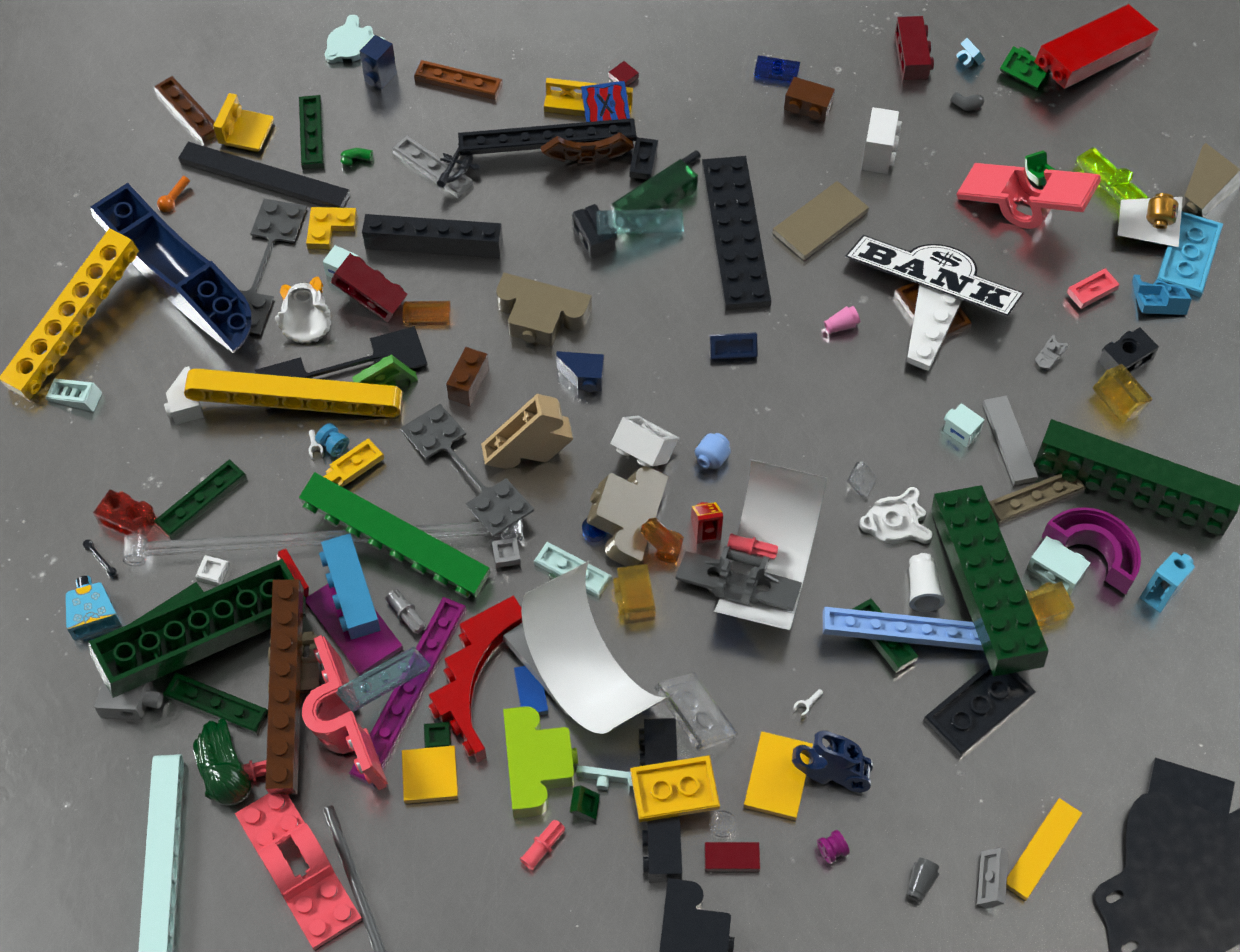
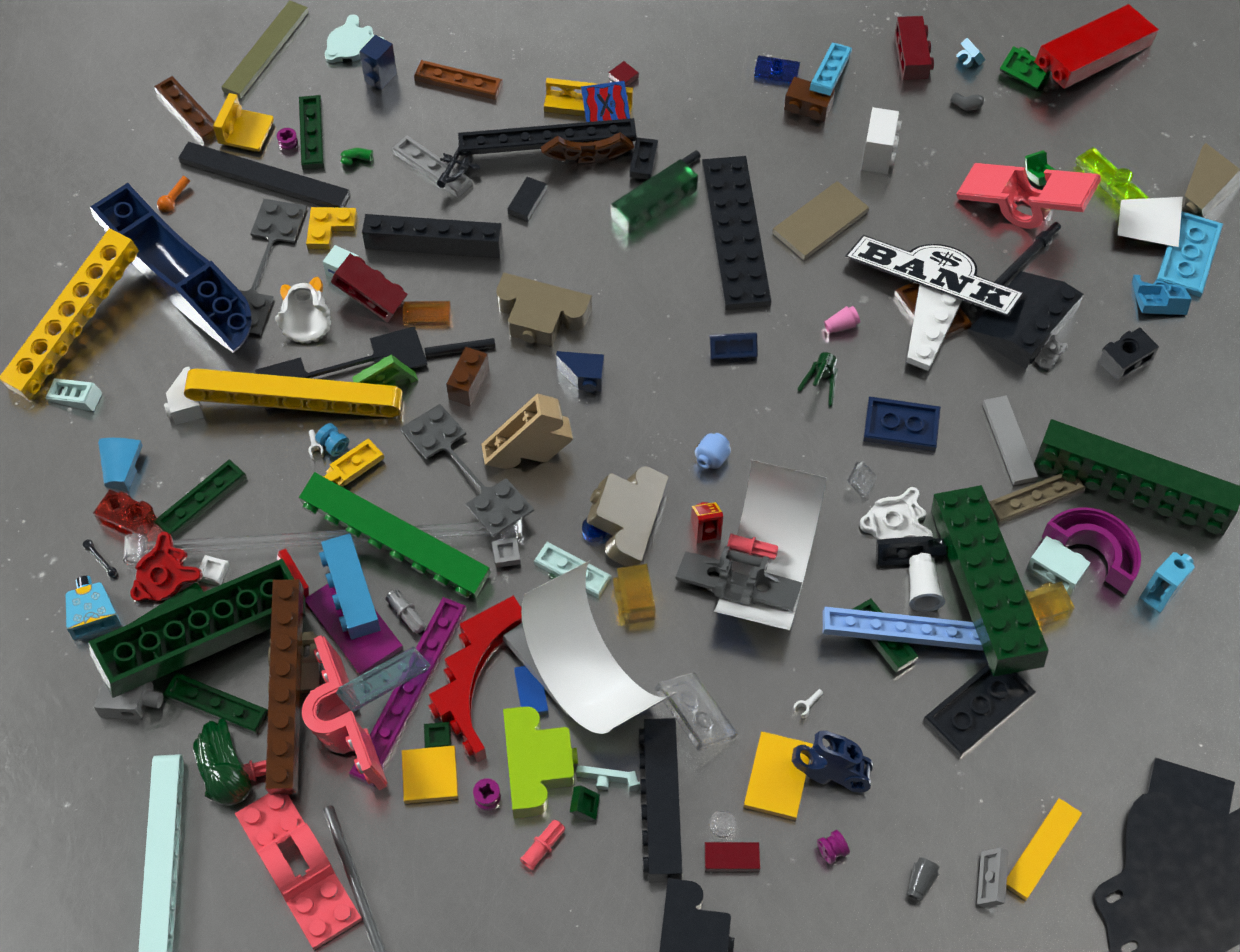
black brick [572,204,618,259] -> none
clear light blue tile [596,209,684,235] -> none
white brick [610,416,679,467] -> none
yellow tile [630,755,720,822] -> none
clear orange piece [640,518,684,563] -> none
light aqua brick [943,403,985,447] -> none
coral plate [1067,268,1120,309] -> none
clear yellow brick [1093,364,1153,424] -> none
pearl gold head [1146,193,1179,229] -> none
none -> dark azure slope [98,438,143,492]
none -> red tile [130,532,203,602]
none -> olive tile [221,0,309,99]
none -> magenta bush [277,128,298,150]
none -> black bar [424,338,496,357]
none -> magenta wheel [473,778,501,811]
none -> black tile [507,177,547,221]
none -> dark green plant [797,352,838,406]
none -> medium azure tile [809,43,852,96]
none -> dark blue tile [863,396,941,451]
none -> black hinge [876,536,947,566]
none -> black slope [968,271,1084,370]
none -> black bar [970,222,1061,312]

